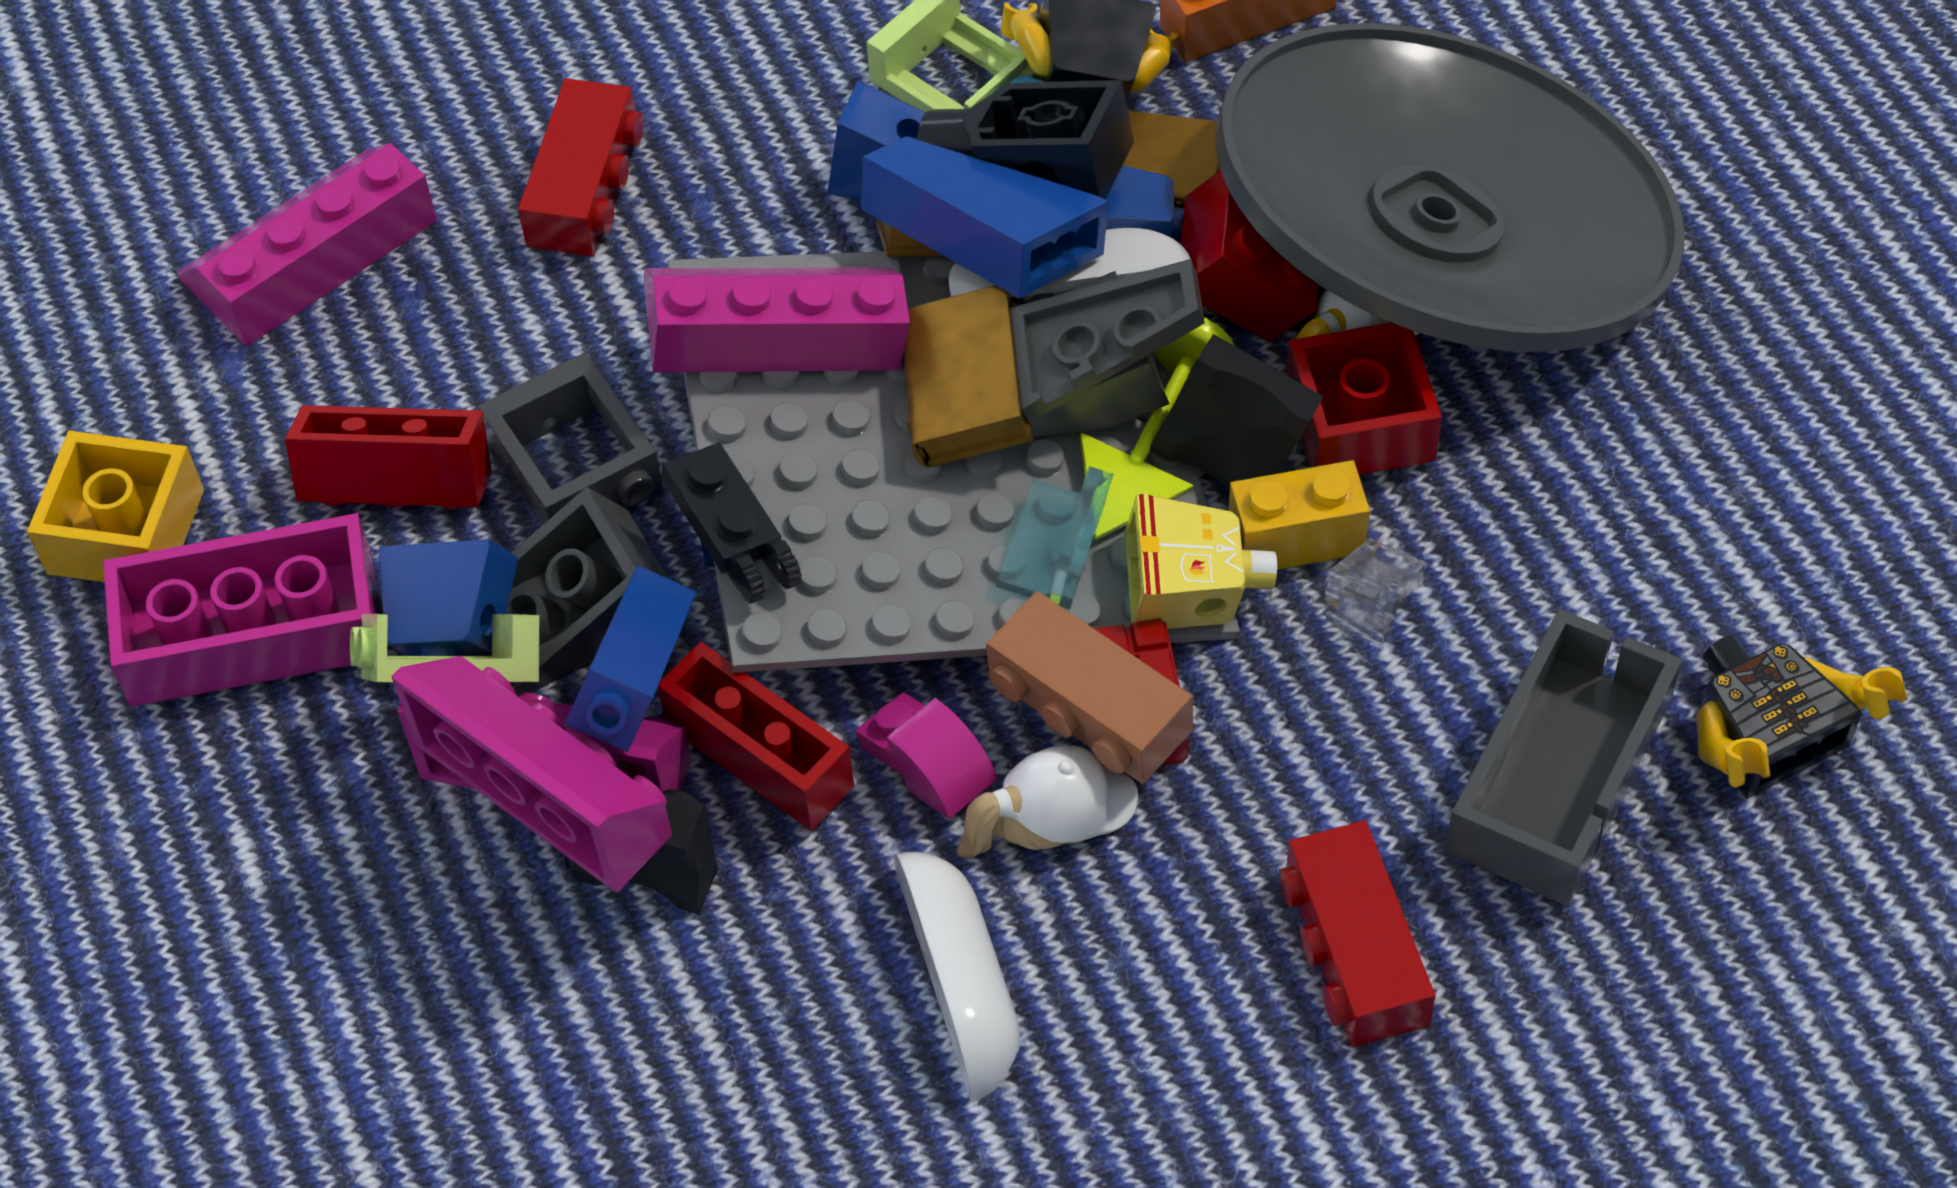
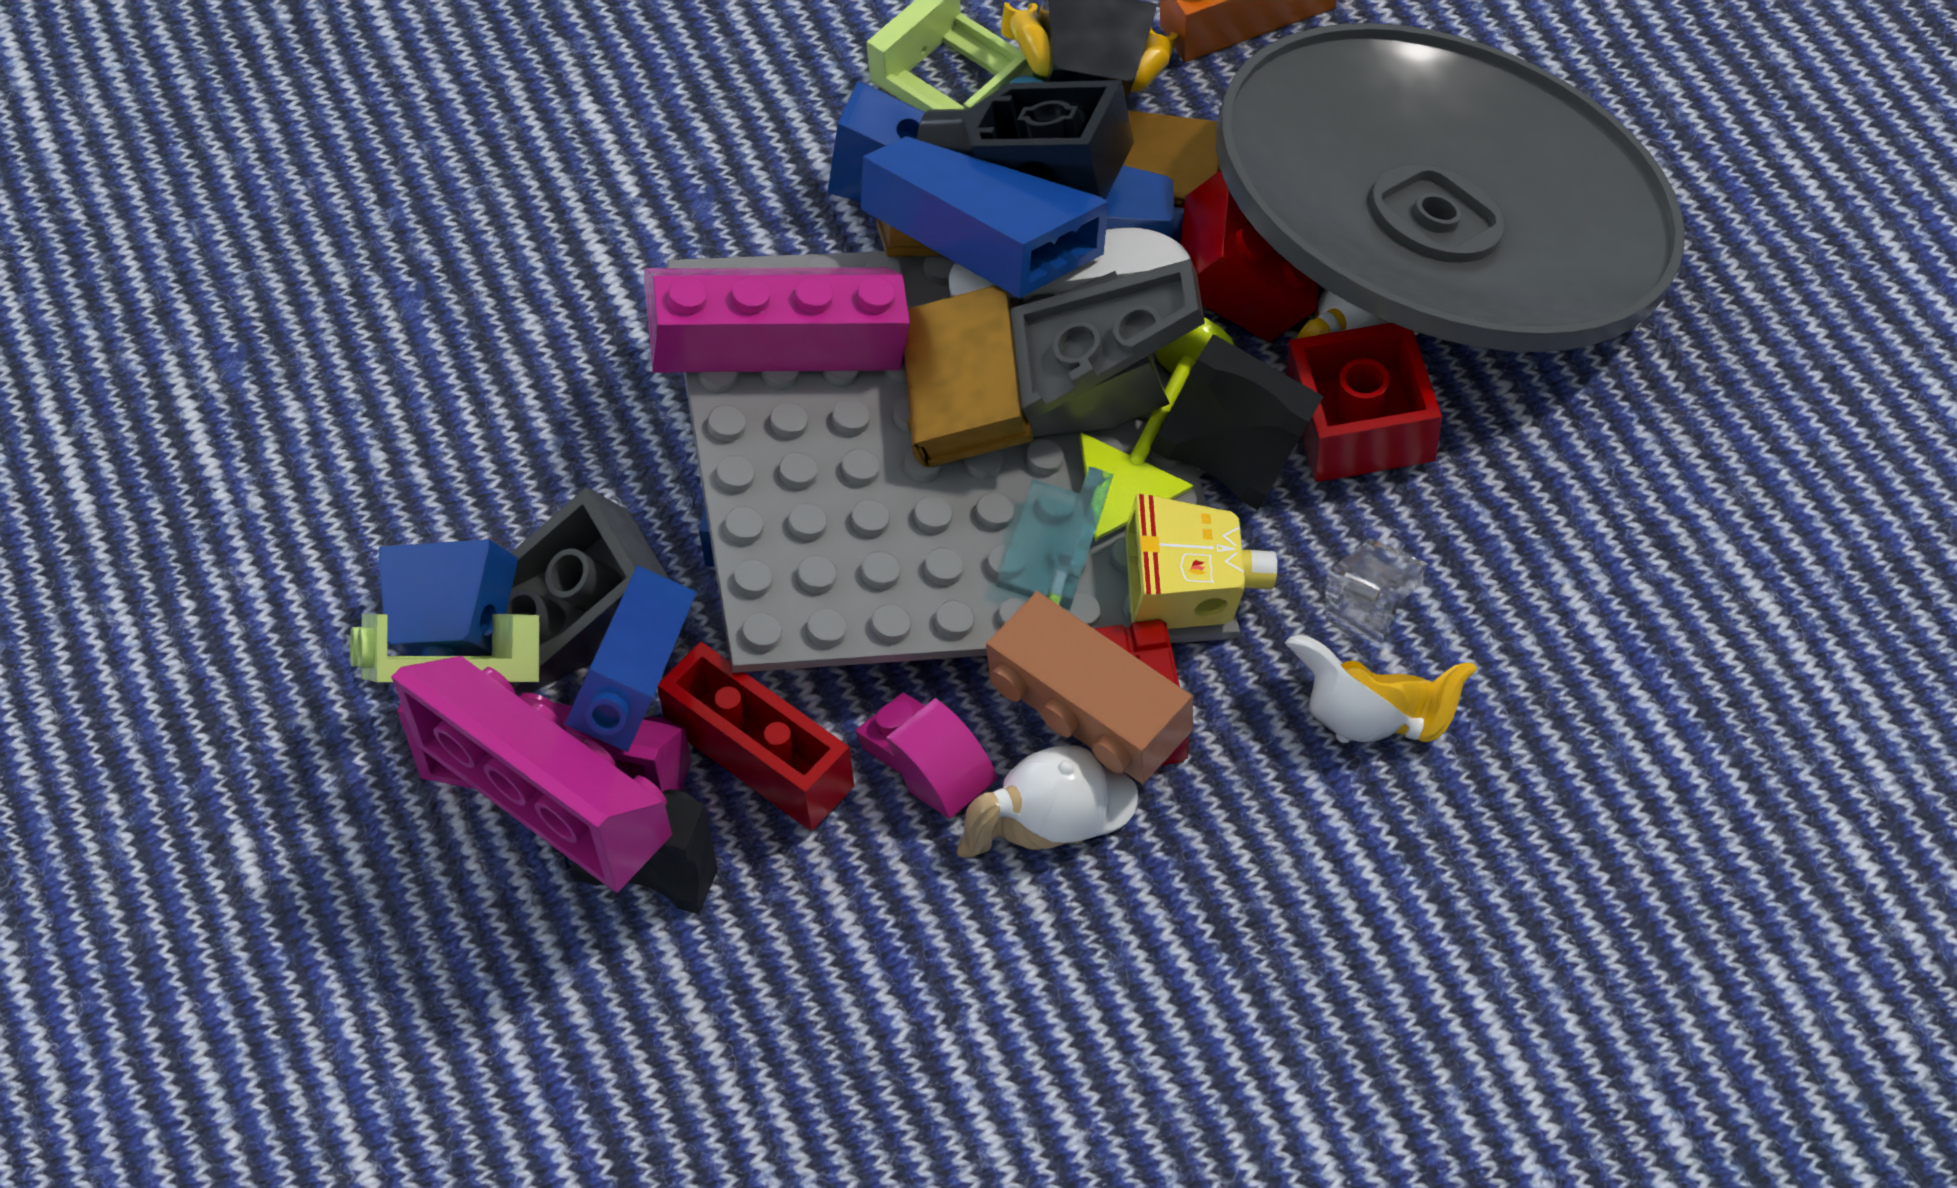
yellow brick [27,430,204,582] -> none
dark pink brick [103,513,380,707] -> none
dark pink slope [177,143,437,347] -> none
red brick [285,405,492,509] -> none
dark grey window [477,352,663,525] -> none
red brick [518,78,643,257] -> none
black hinge [661,442,802,604] -> none
white brick [894,852,1020,1102] -> none
yellow brick [1229,460,1370,570] -> none
red brick [1279,820,1436,1048] -> none
dark grey piece [1445,608,1683,906] -> none
torso [1696,635,1908,799] -> none
none -> hair [1285,635,1477,743]

